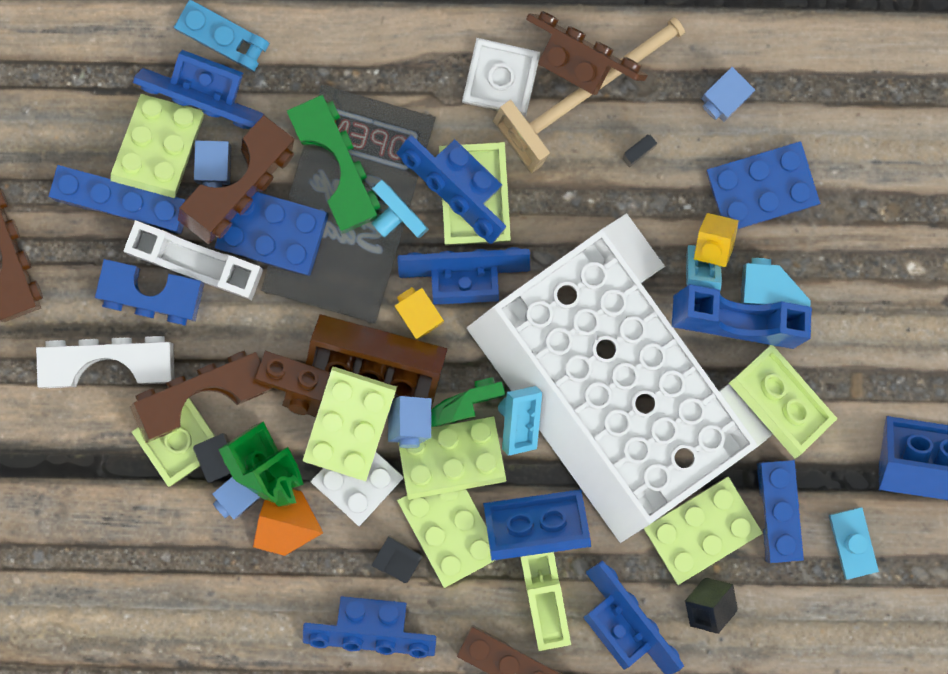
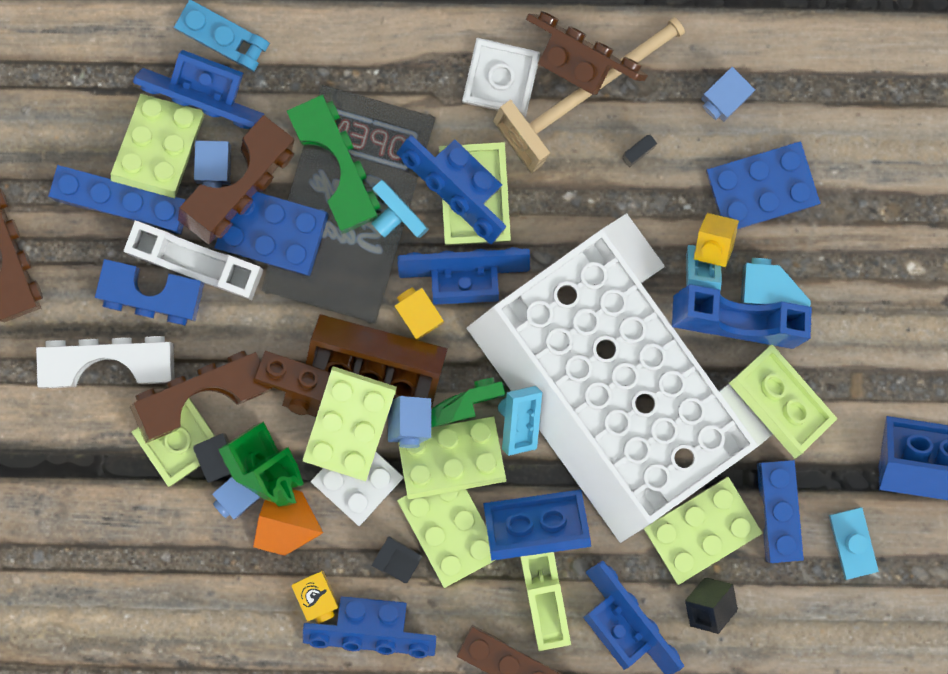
none -> yellow brick [291,570,339,624]

